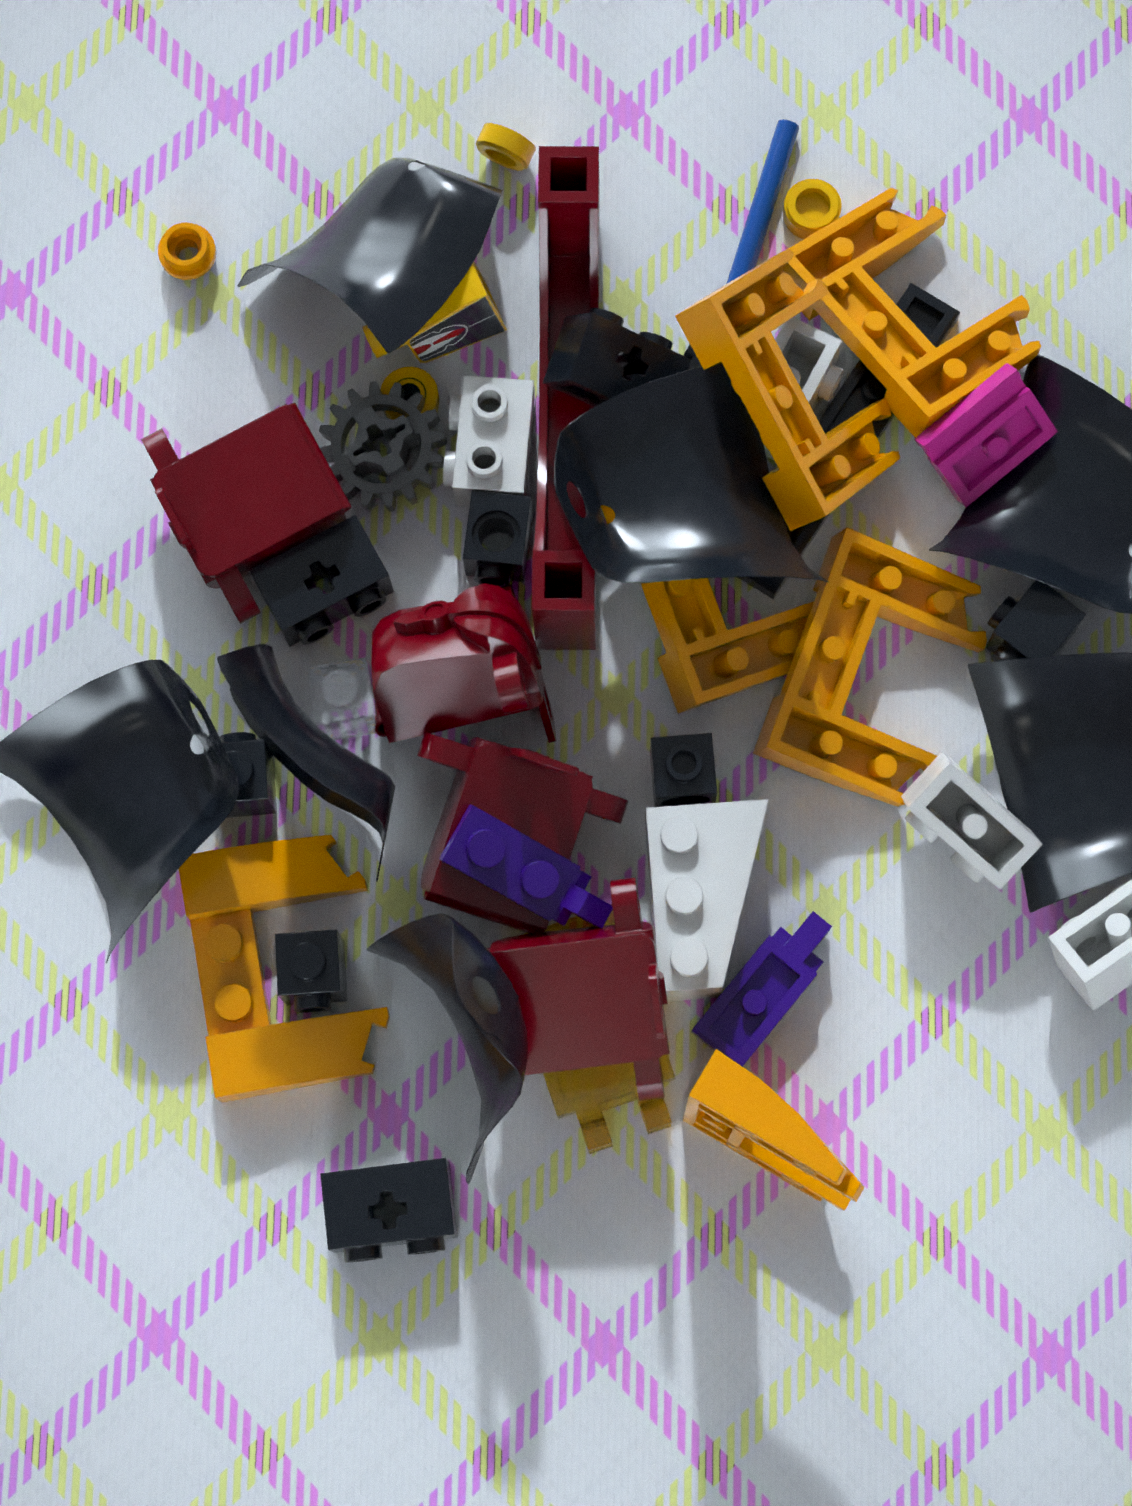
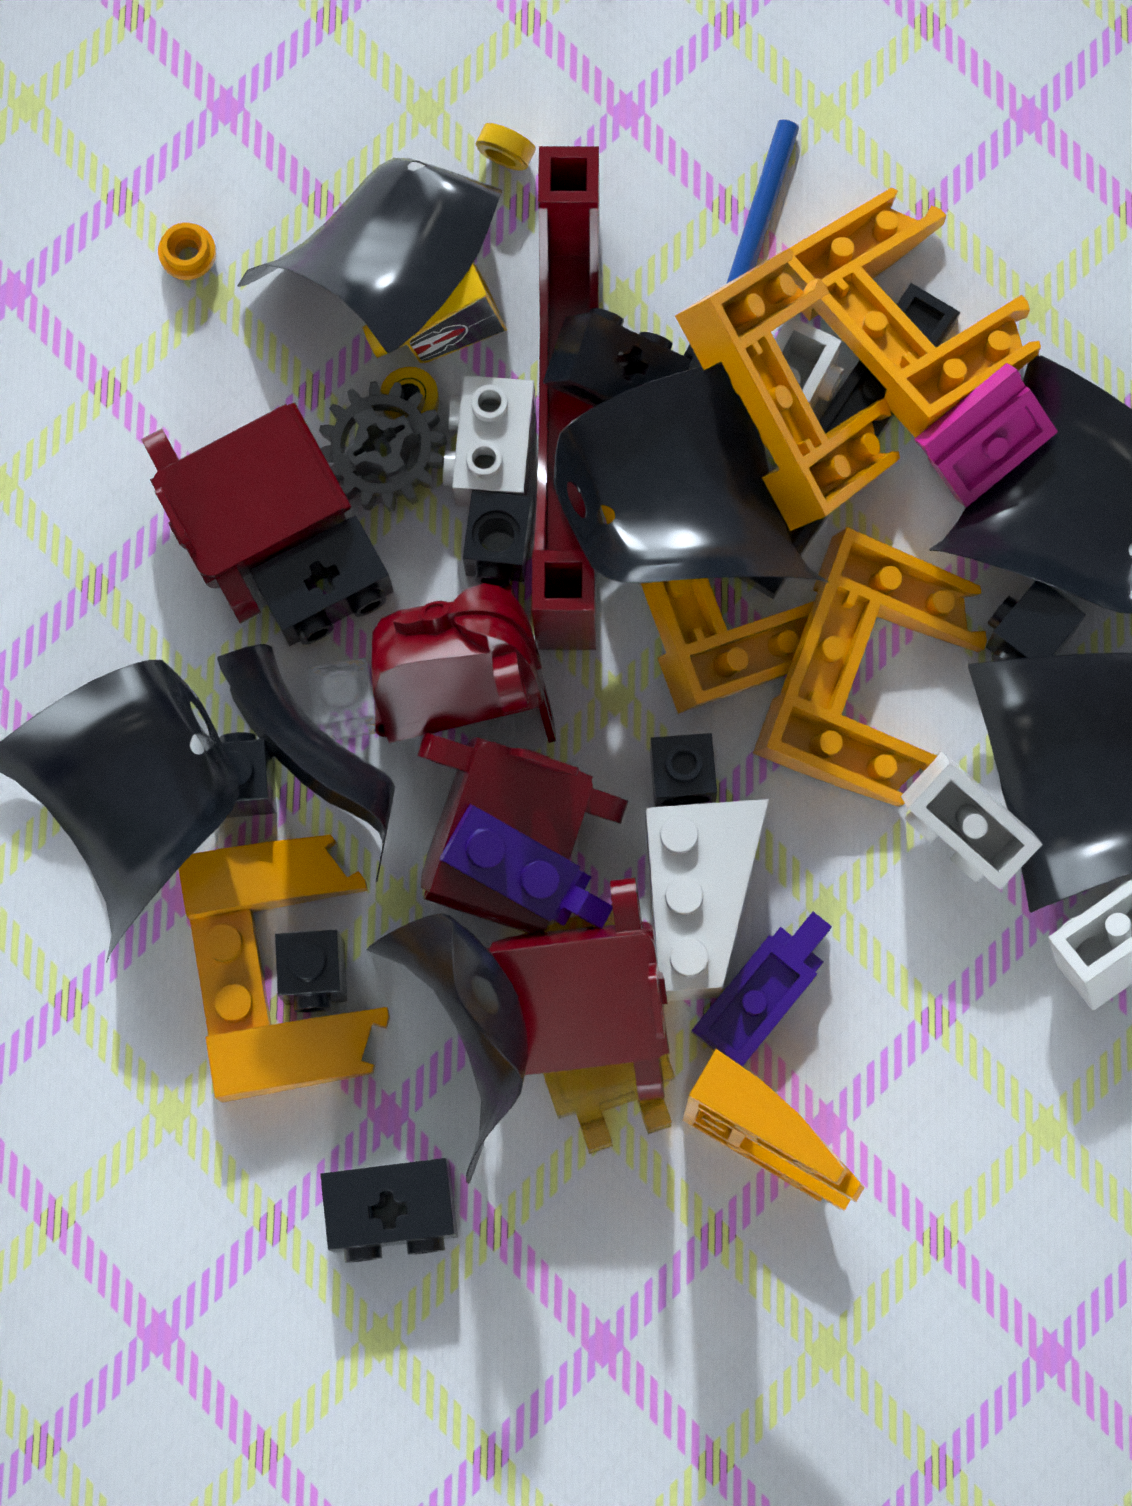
yellow tile [783,179,842,239] -> none

